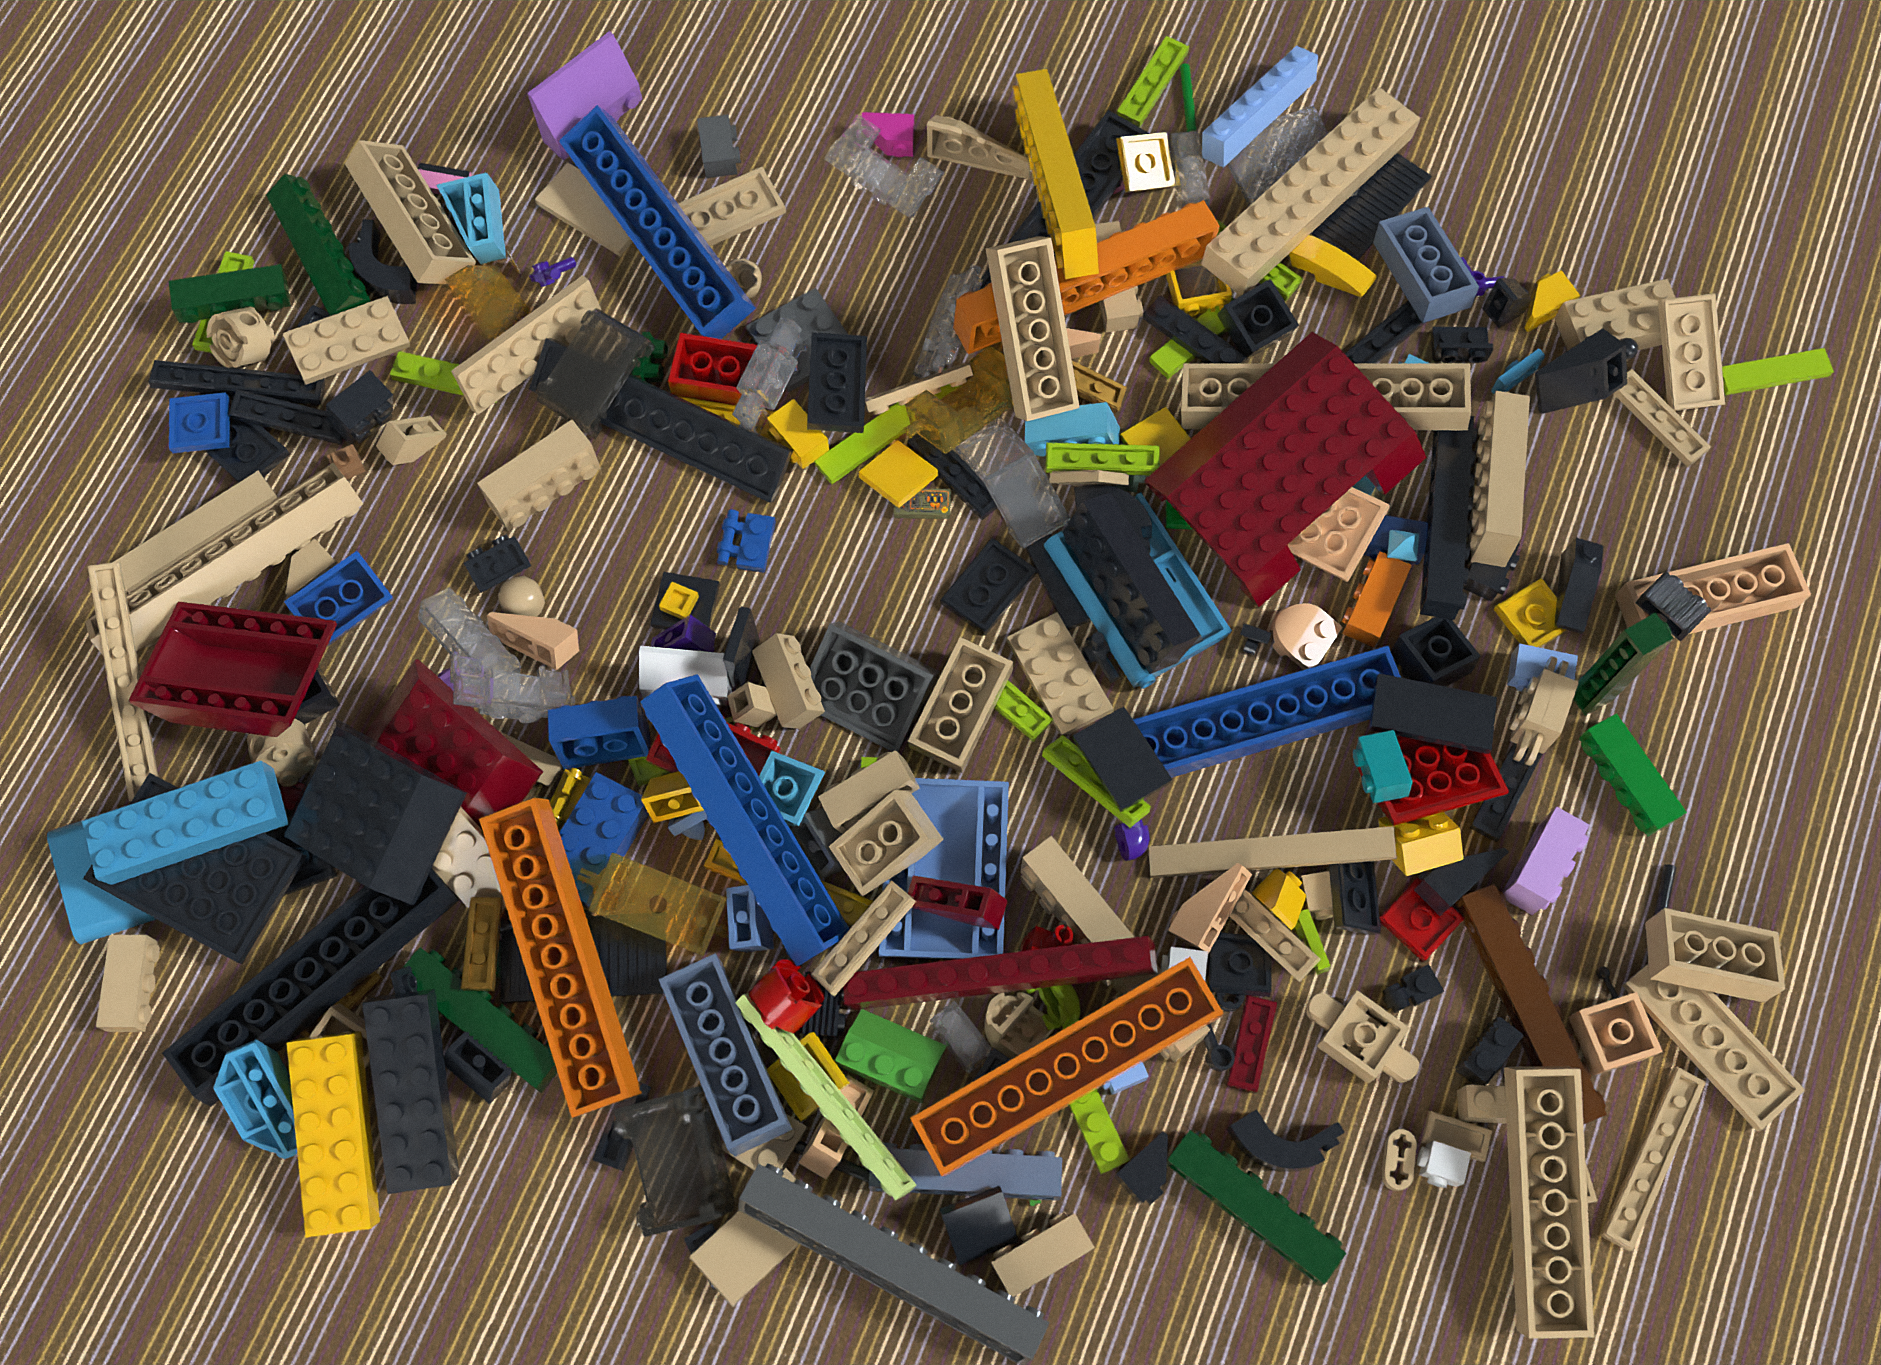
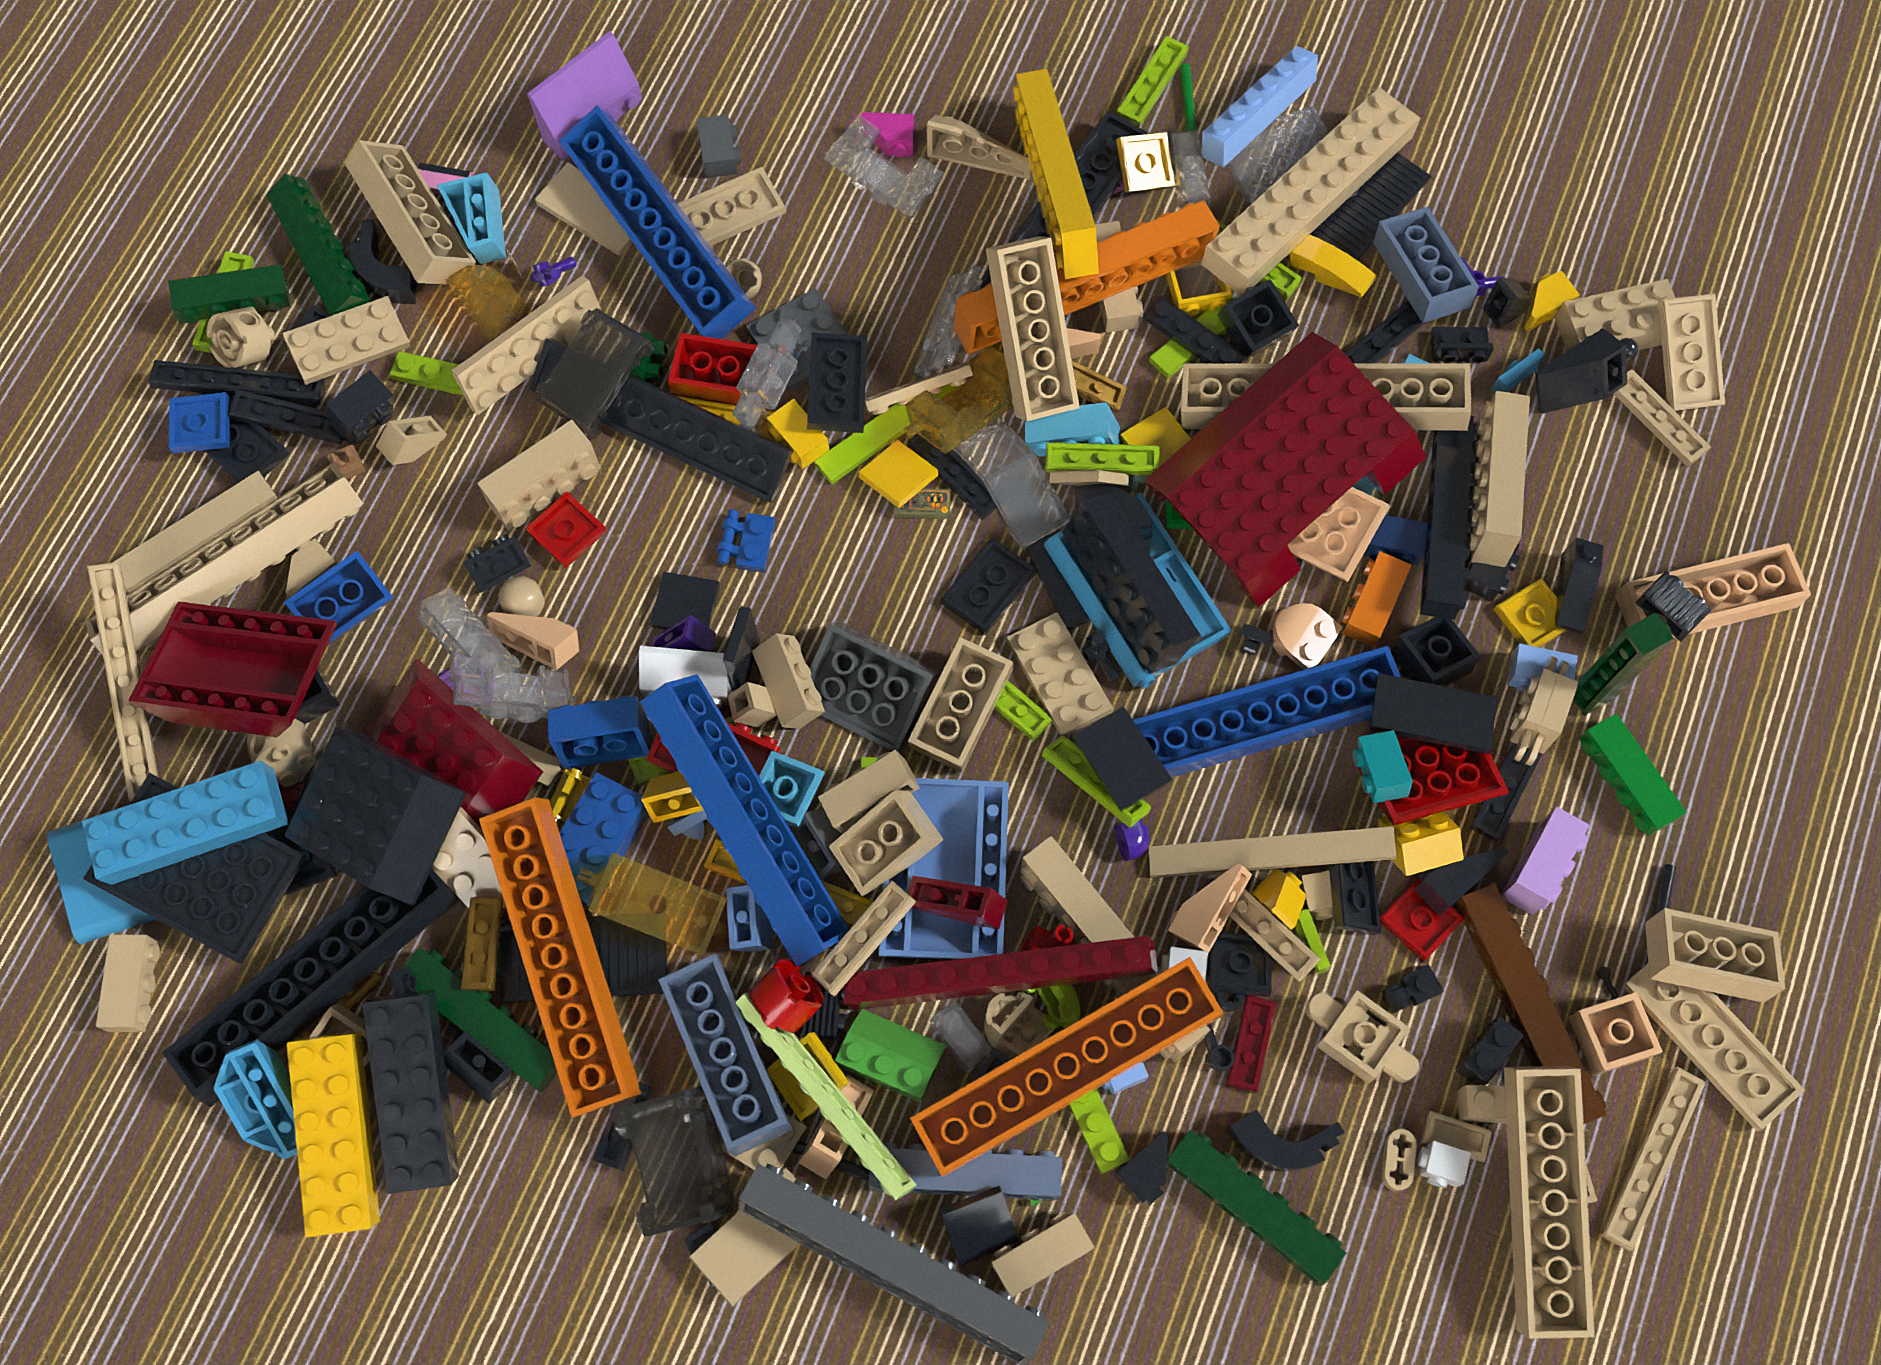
yellow plate [659,582,699,619] -> none
medium azure slope [1387,530,1419,561] -> none
lime tile [1722,348,1834,395] -> none
none -> red plate [525,491,607,569]

